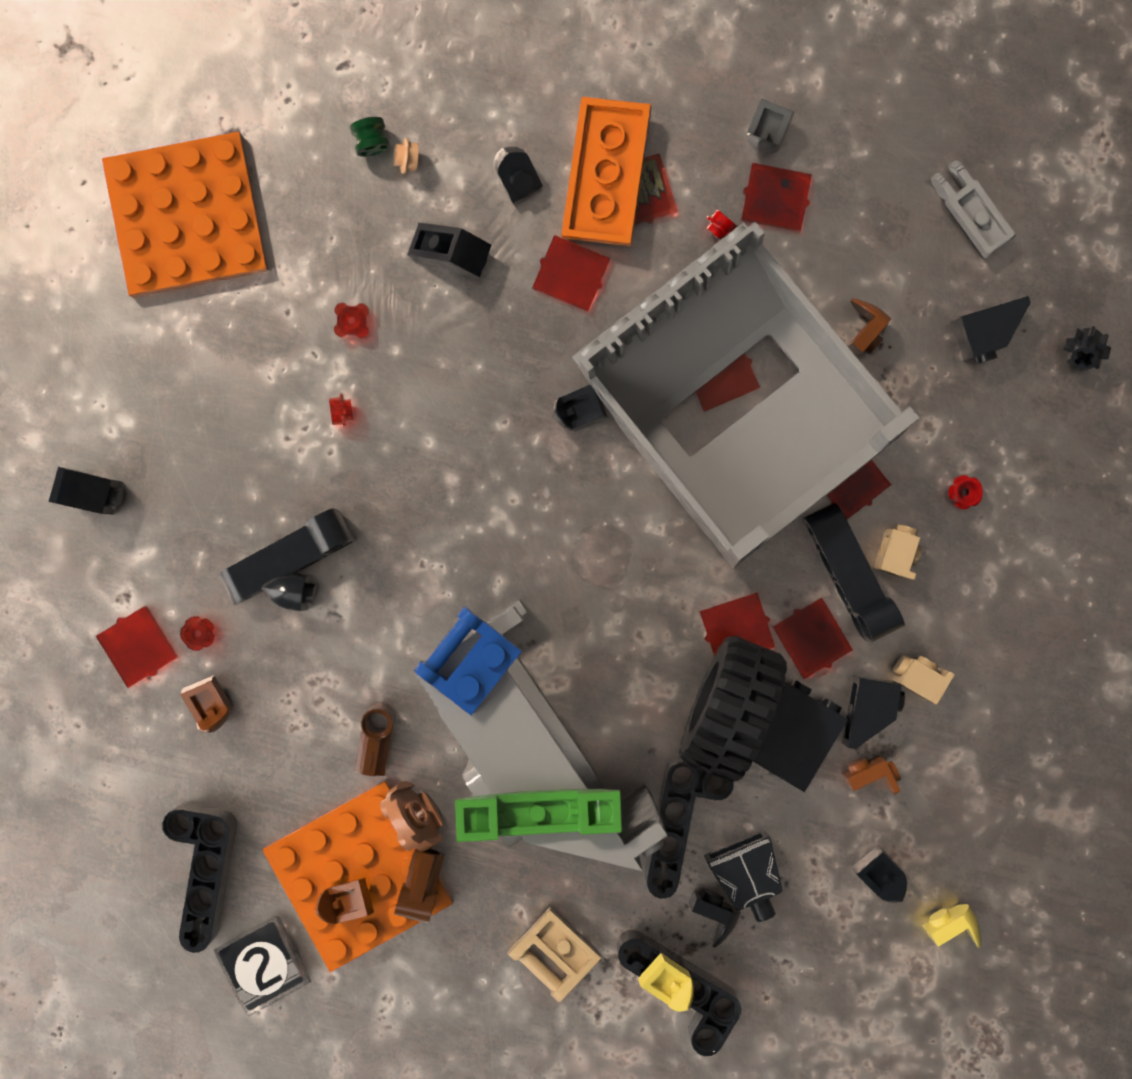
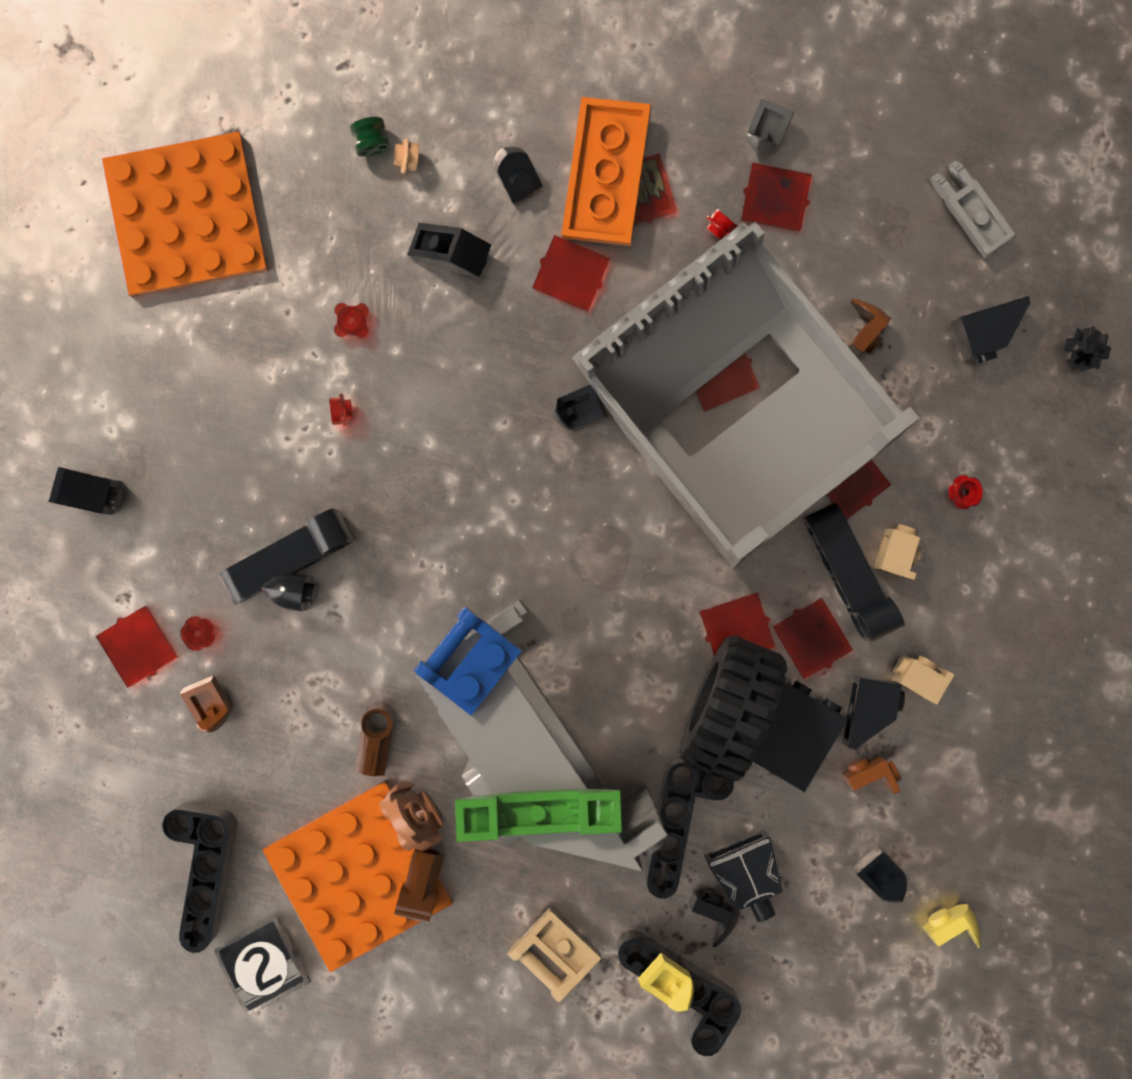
dark orange plate [315,878,374,924] -> none

